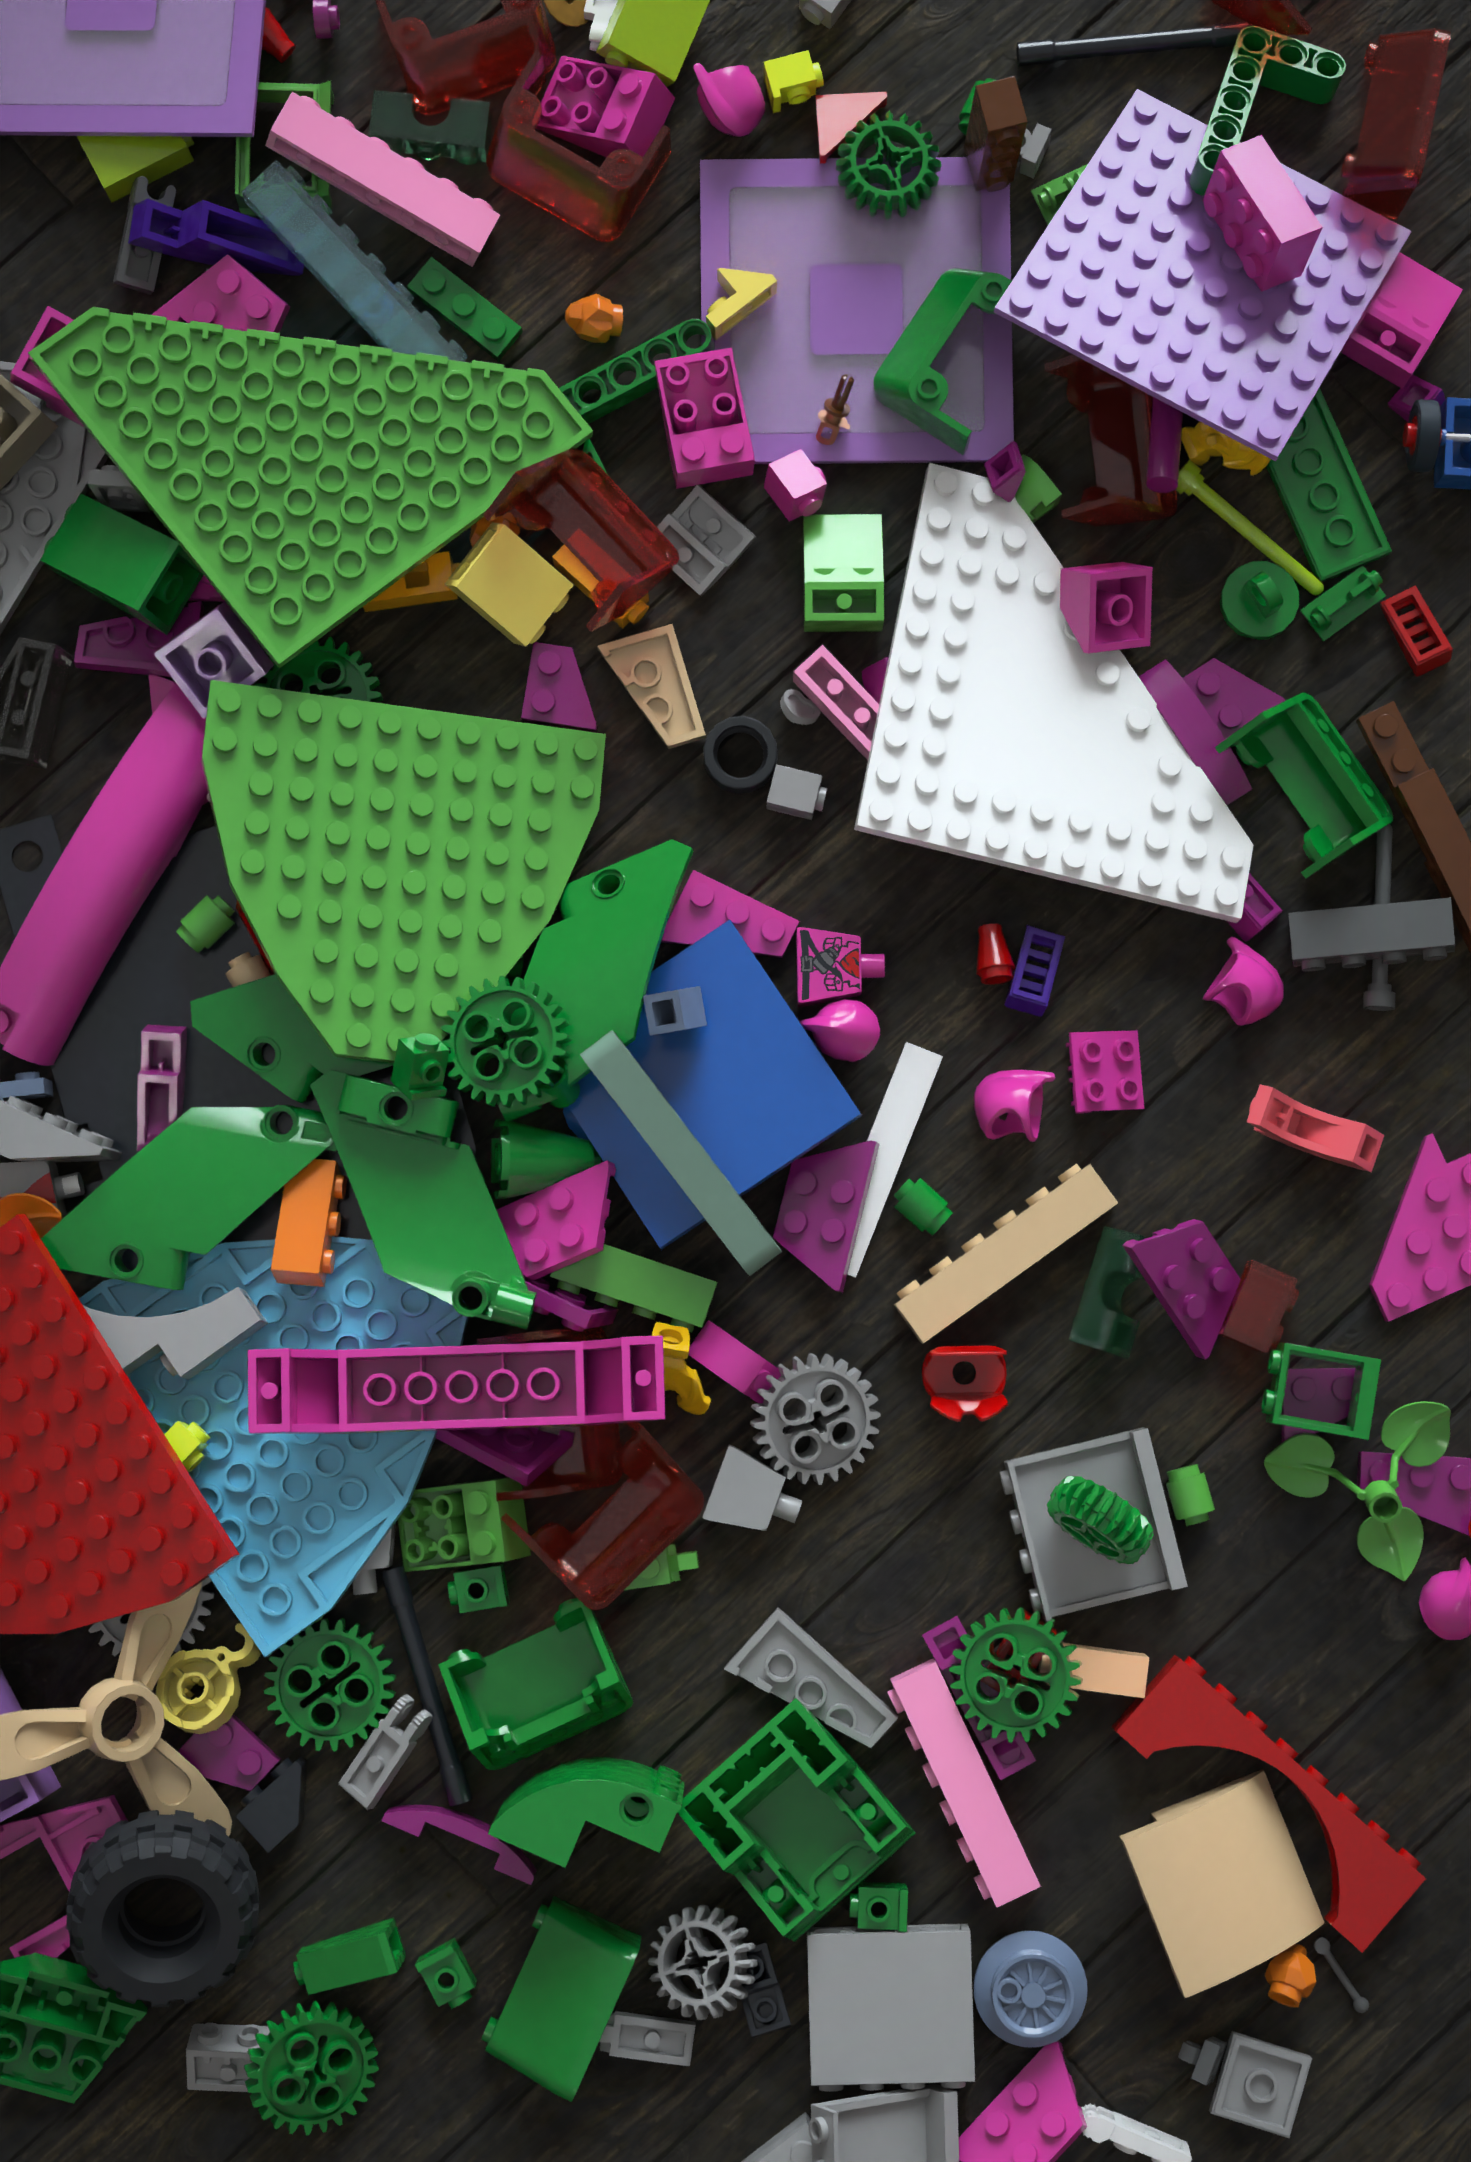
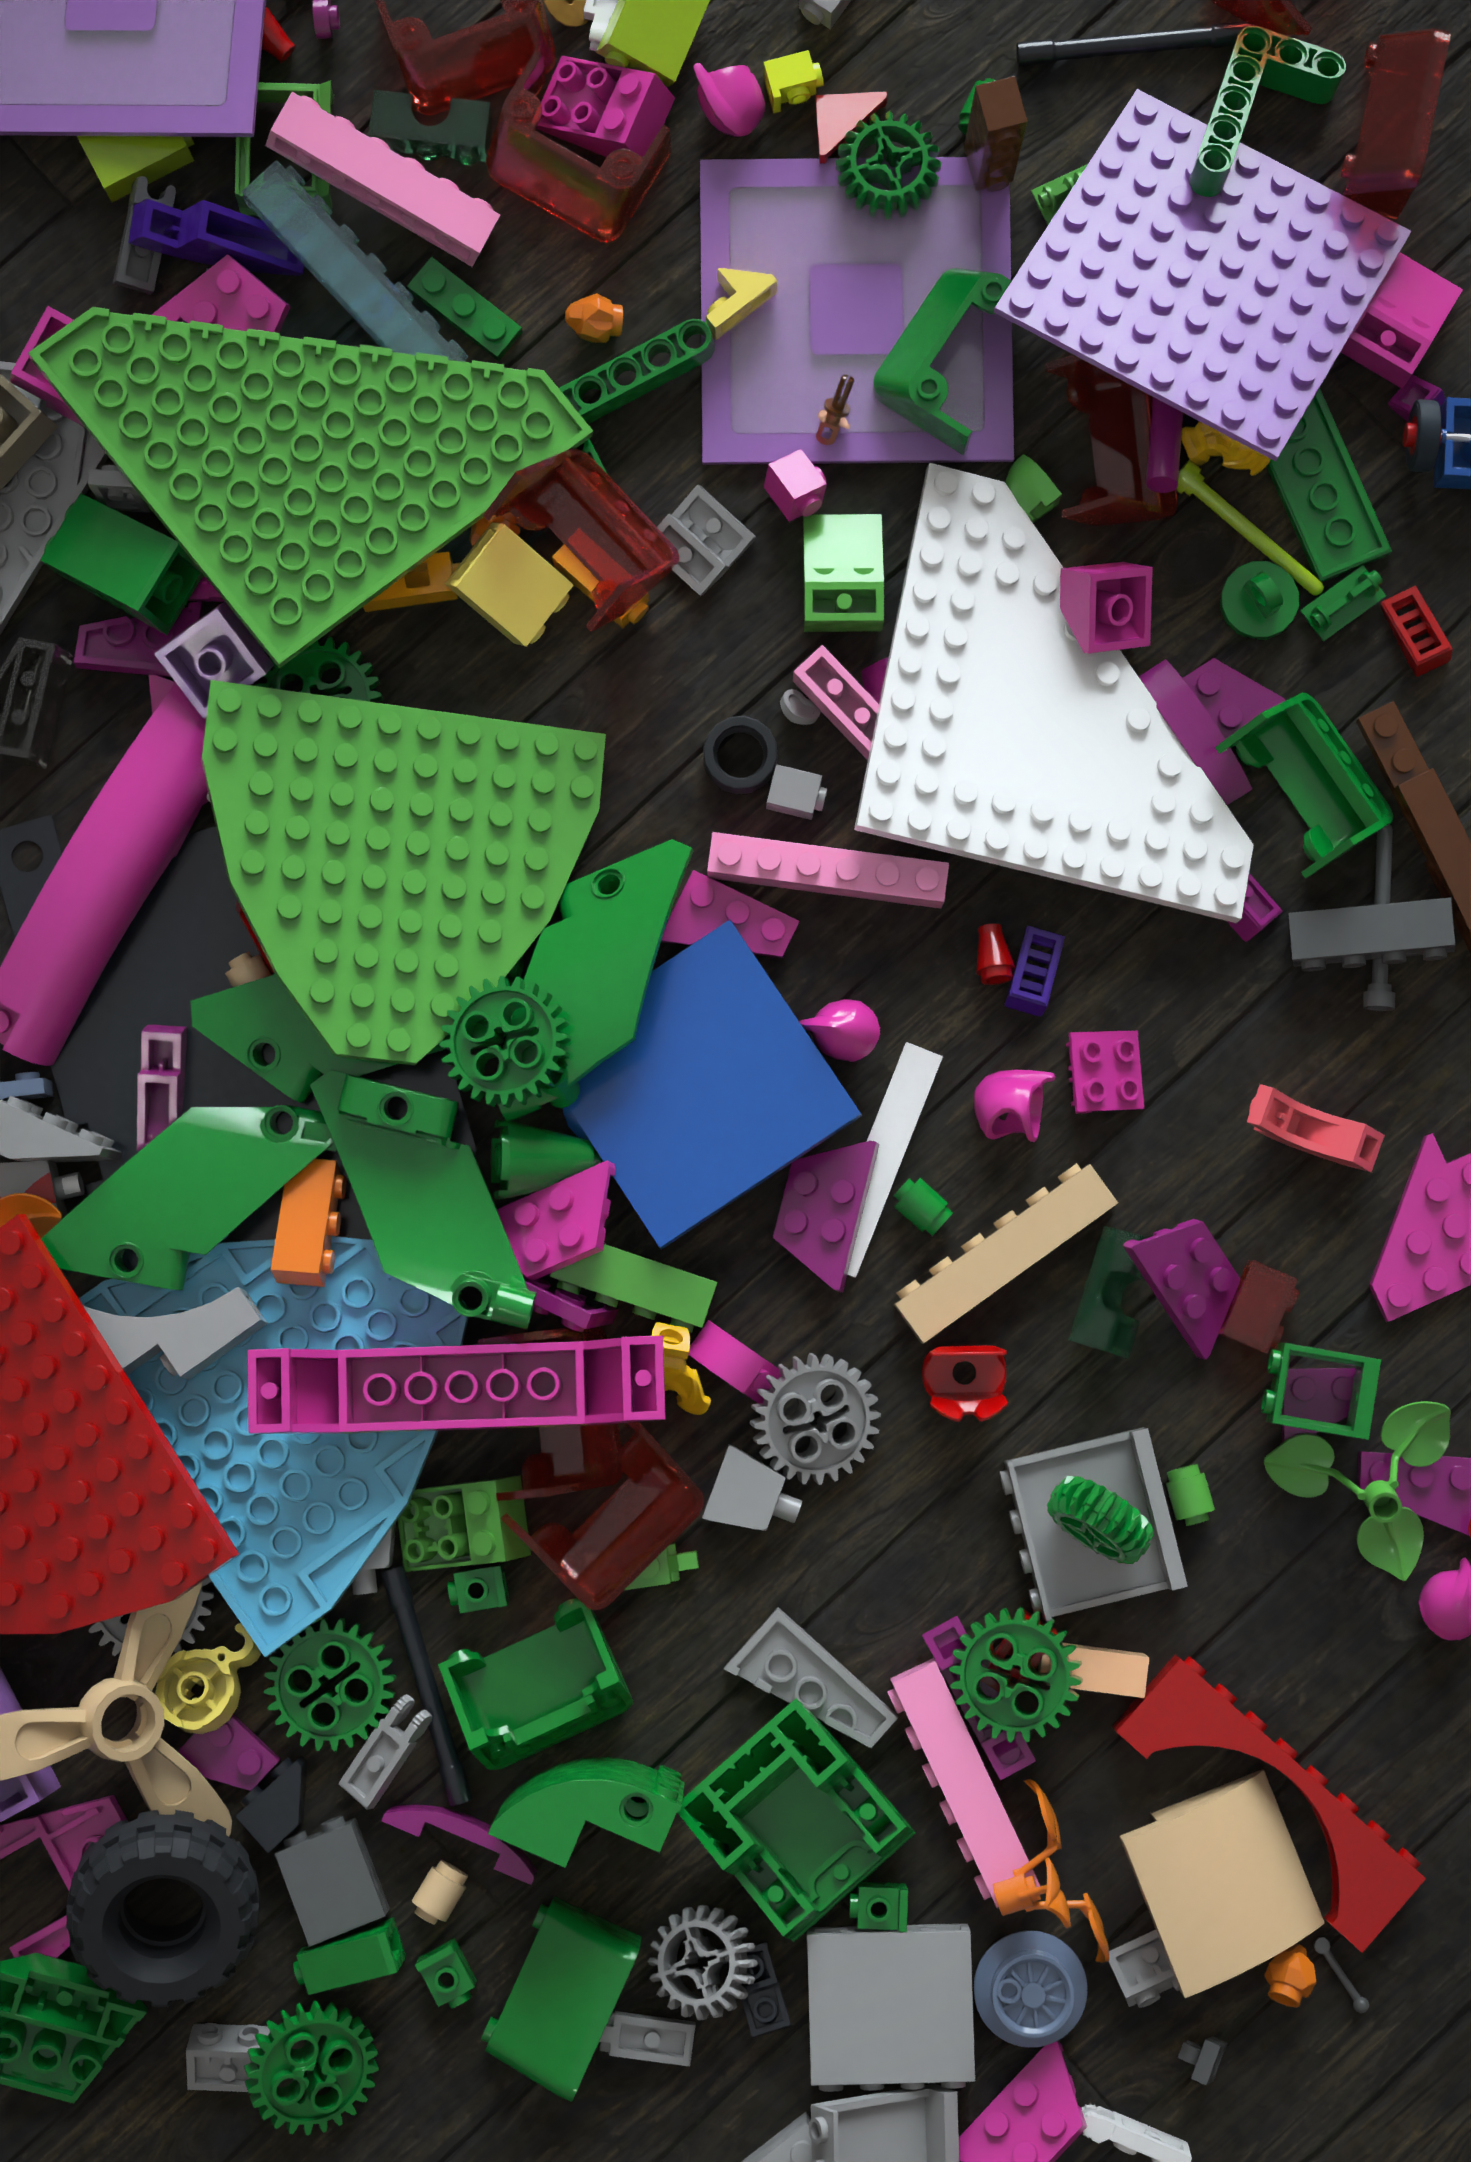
neon yellow brick [164,1421,210,1473] -> none
bright green brick [176,895,235,953] -> none
green brick [391,1033,450,1101] -> none
magenta wing [435,1427,574,1487] -> none
magenta wing [521,642,597,733] -> none
sand green beam [580,1030,782,1276] -> none
tan wing [597,624,706,749] -> none
sand blue brick [643,986,707,1036] -> none
dark pink slope [654,347,755,489] -> none
dark pink torso [796,927,885,1007] -> none
magenta slope [984,441,1026,502] -> none
light grey tile [1018,123,1052,179] -> none
dark pink brick [1202,135,1323,292] -> none
dark pink piece [1203,937,1284,1026] -> none
light grey plate [1209,2031,1312,2138] -> none
none -> dark grey brick [275,1815,390,1947]
none -> tan brick [412,1860,468,1925]
none -> bright pink brick [707,832,949,909]
none -> orange plant [992,1779,1109,1963]
none -> light grey bracket [1108,1930,1180,2008]

